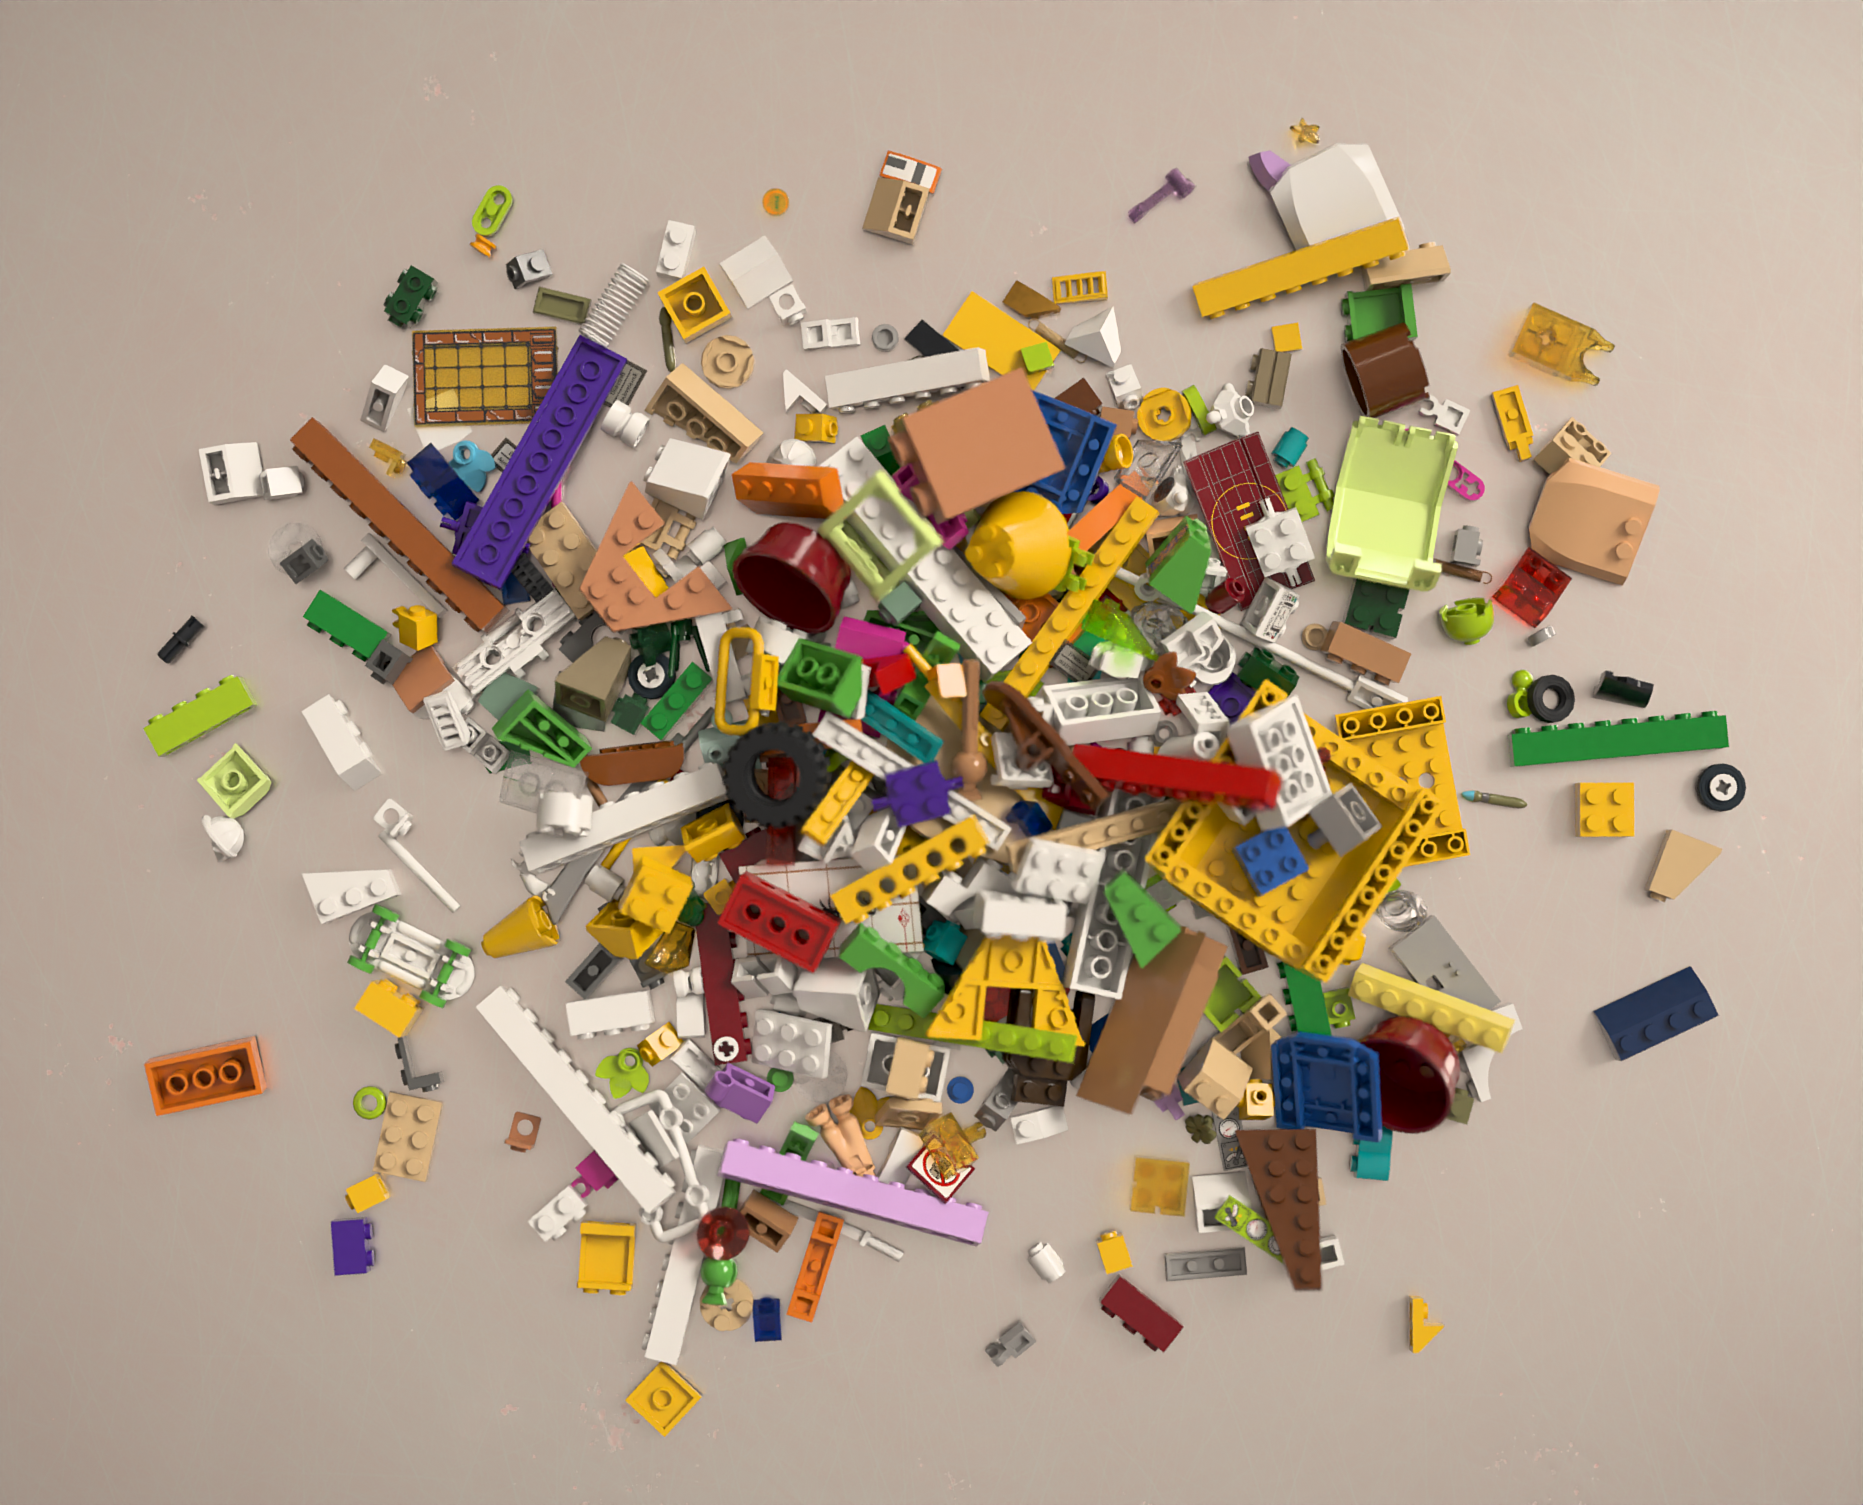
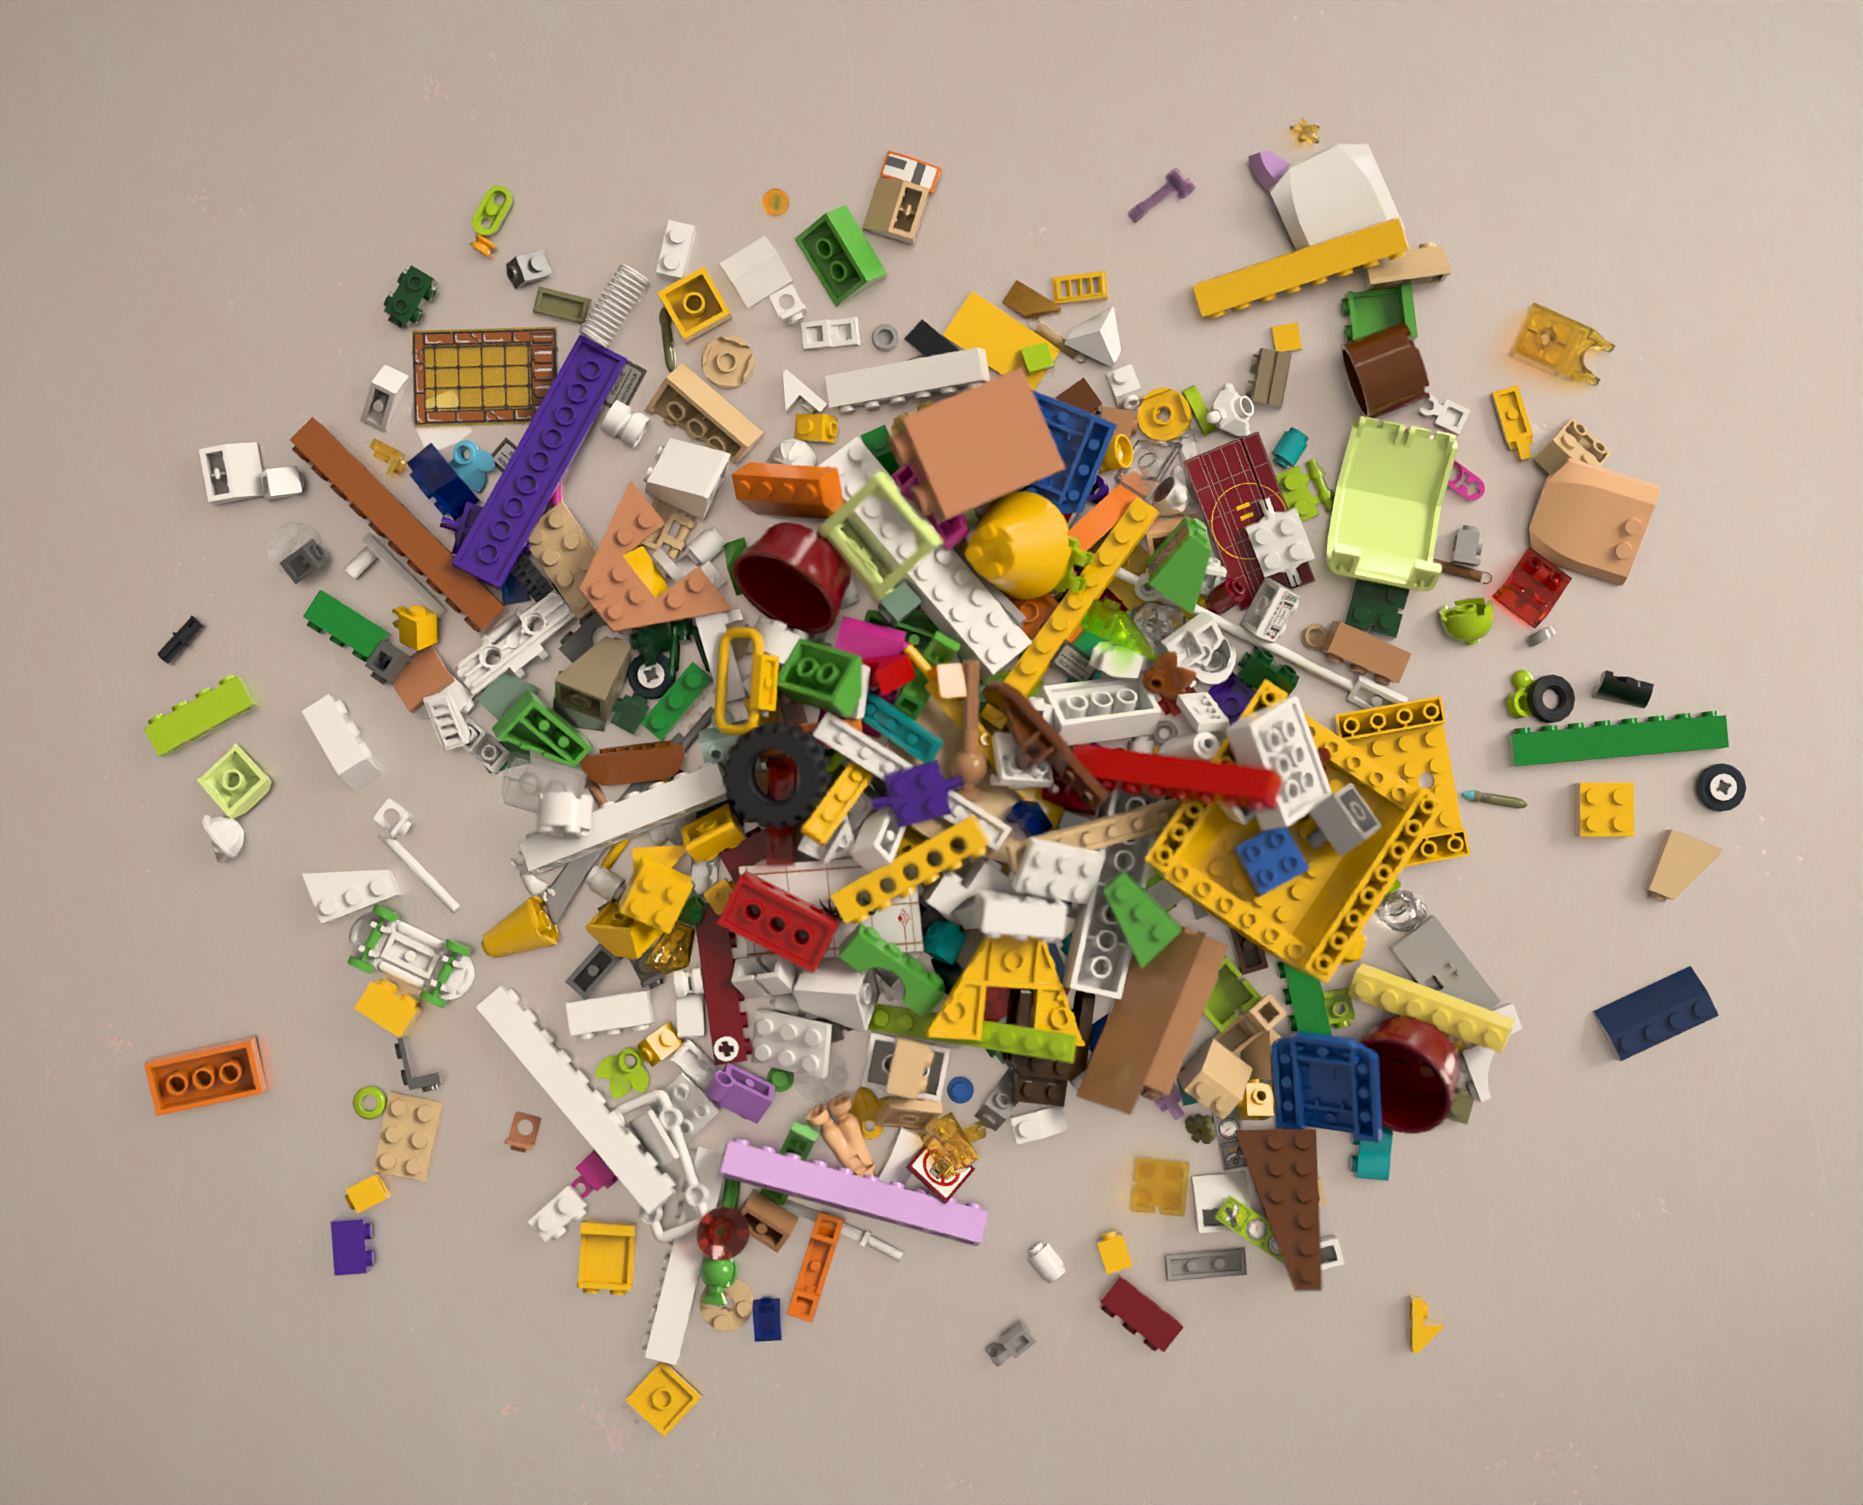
none -> bright green slope [795,205,887,307]

